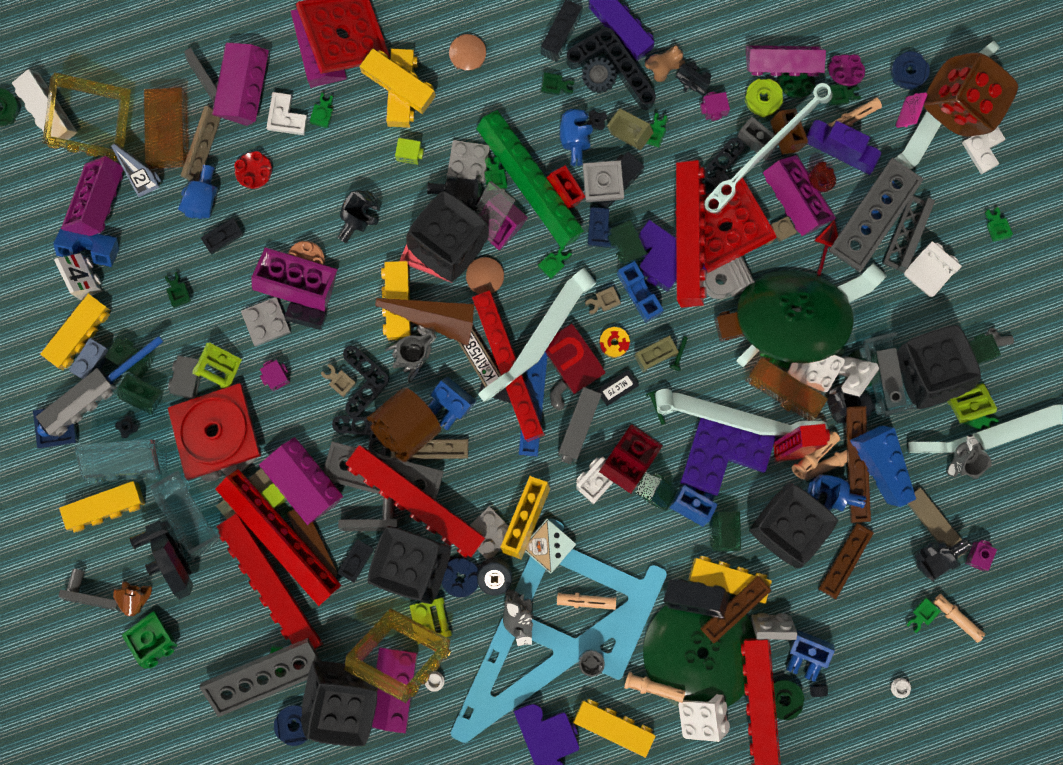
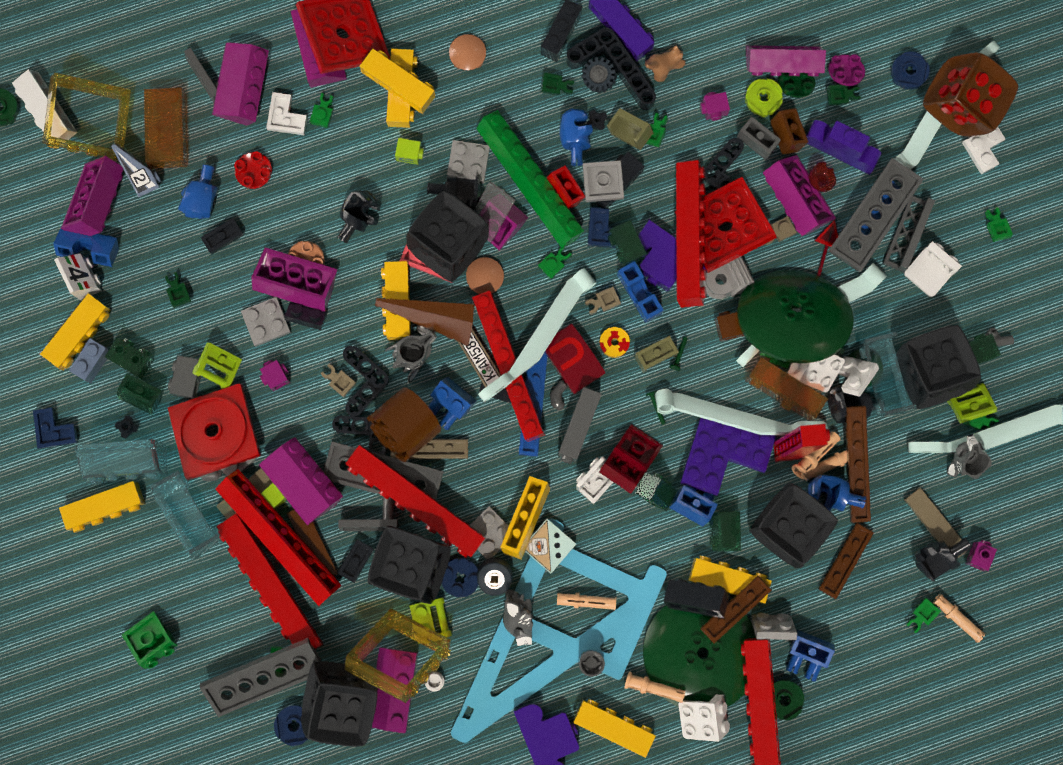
piece [36,336,164,437] -> none
dark grey piece [58,569,120,611] -> none
dark orange brick [113,582,152,616] -> none
black brick [129,520,193,600] -> none
dark tan tile [181,106,221,181] -> none
green plate [484,157,507,191] -> none
tile [596,370,639,407] -> none
black hips [675,61,712,96] -> none
light aqua piece [704,83,833,213] -> none
black axle [810,684,828,697] -> none
light nougat pin [828,98,882,127] -> none
blue wedge [850,426,916,507] -> none
dark grey piece [876,348,907,408] -> none
white plate [891,678,911,698] -> none
dark pink piece [896,92,927,128] -> none

